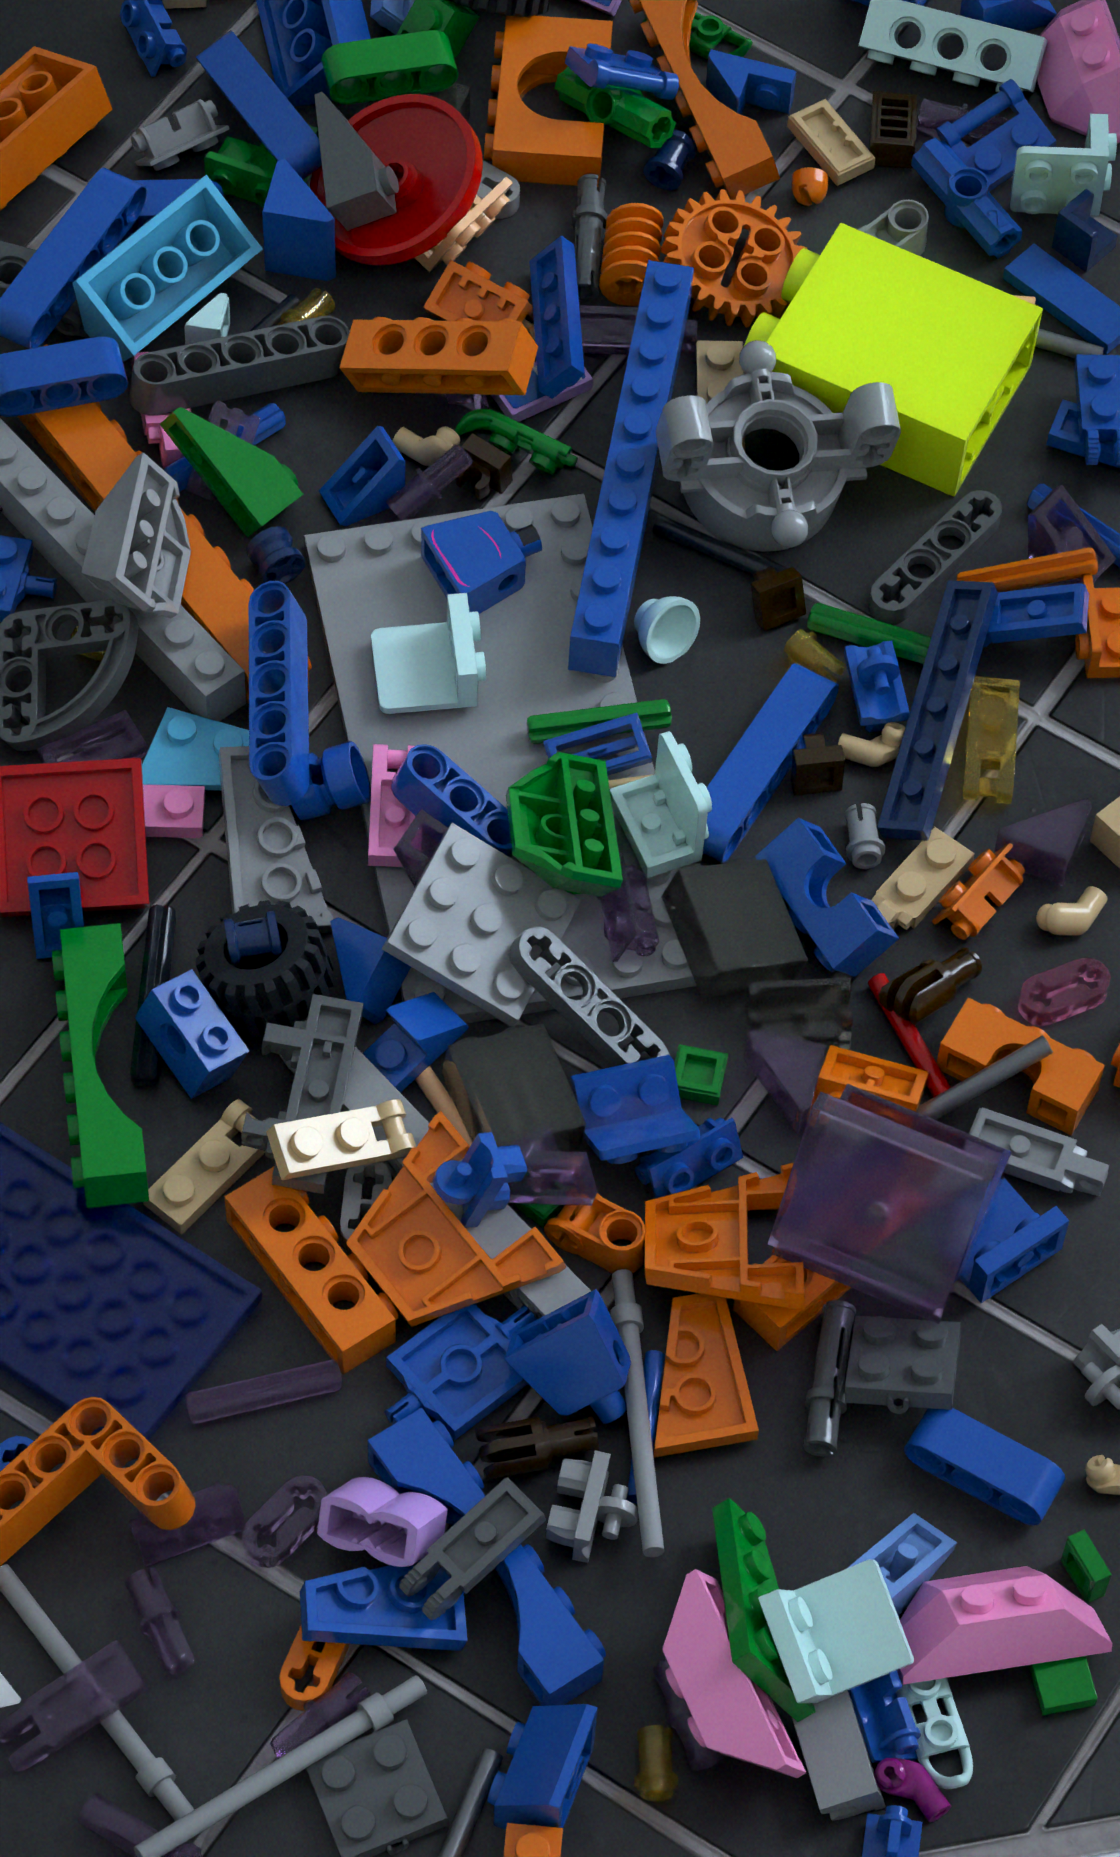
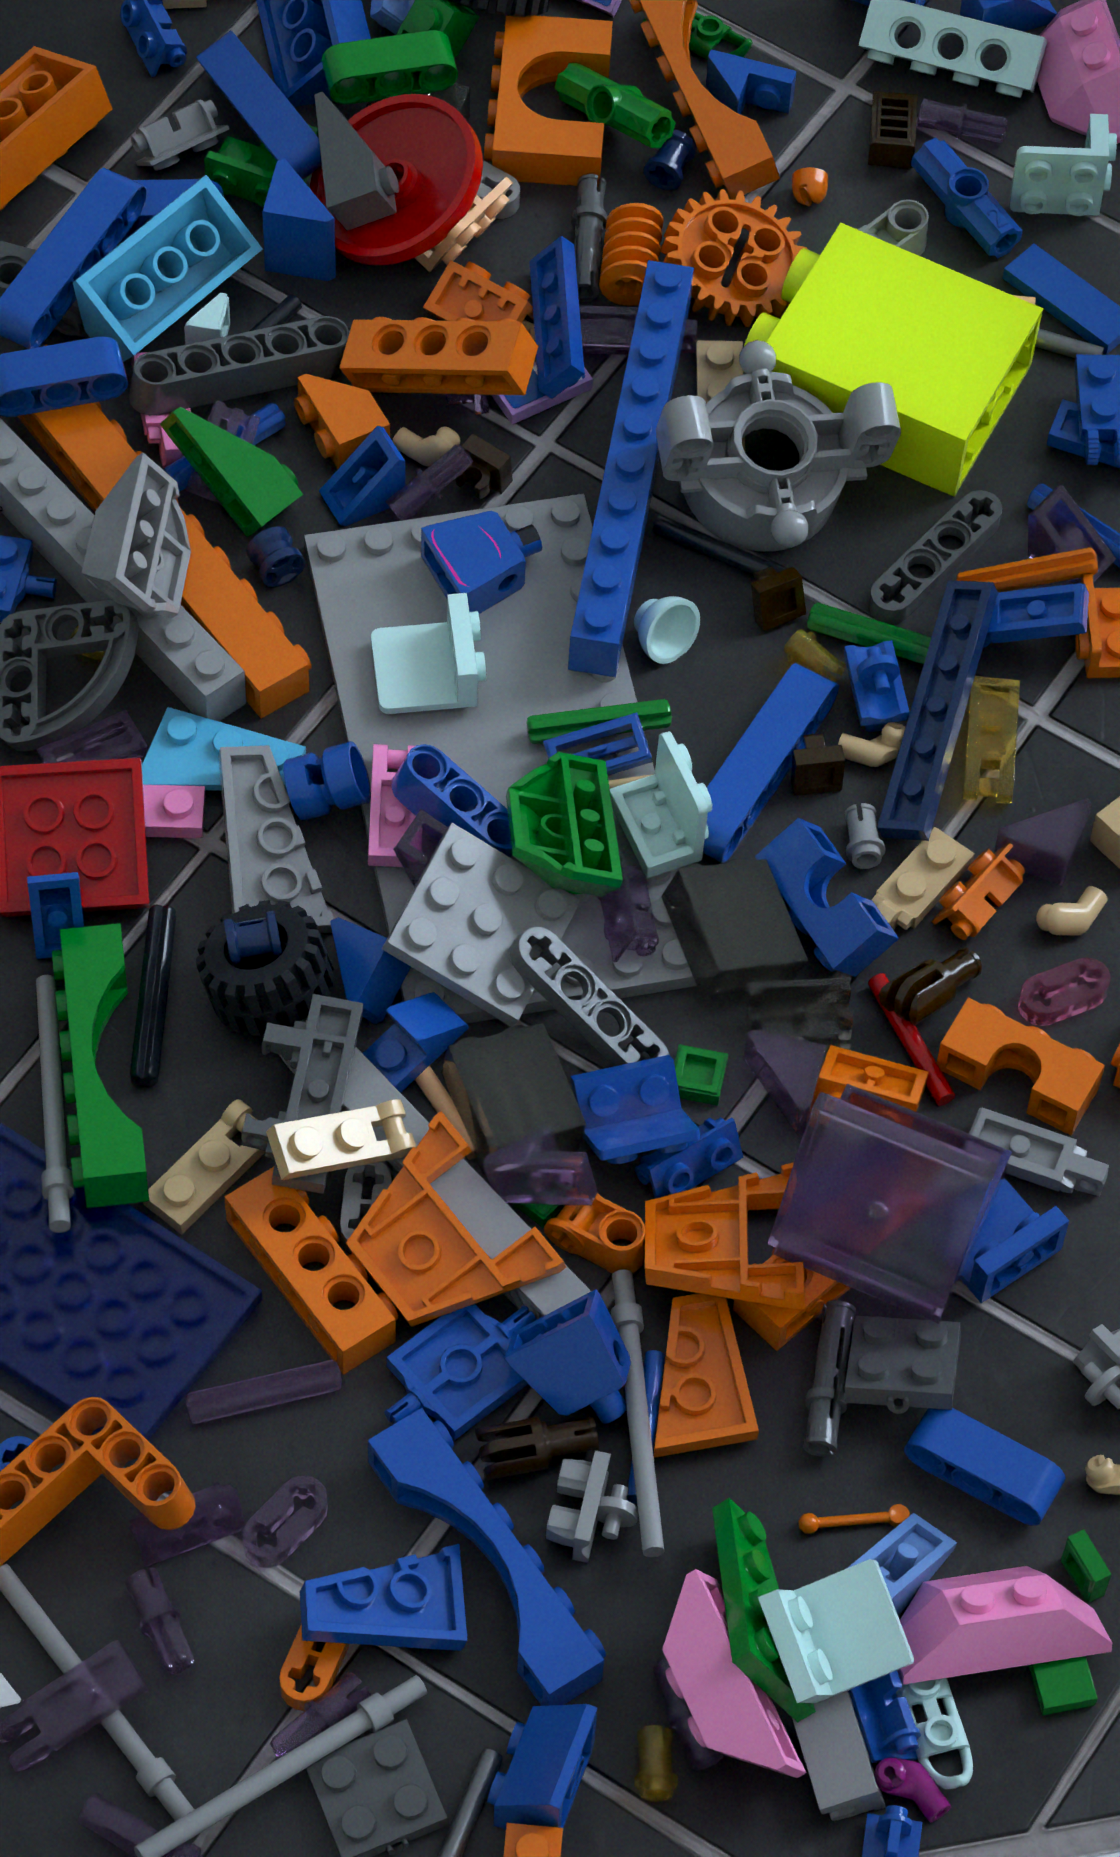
blue brick [134,969,249,1099] -> none
blue beam [248,581,309,806] -> none
clear yellow pin [279,288,335,325] -> none
lavender brick [317,1477,448,1567] -> none
dark grey hinge [399,1477,546,1620] -> none
blue hips [433,1132,527,1228] -> none
green piece [455,409,578,475] -> none
blue plate [565,43,679,100] -> none
tan plate [787,99,875,186] -> none
flat silver bar [914,1035,1053,1129] -> none
blue plate [936,79,1056,192] -> none
dark blue panel [1052,189,1118,272] -> none
none -> light grey bar [36,975,74,1233]
none -> orange slope [294,374,390,469]
none -> orange hinge [798,1504,910,1534]

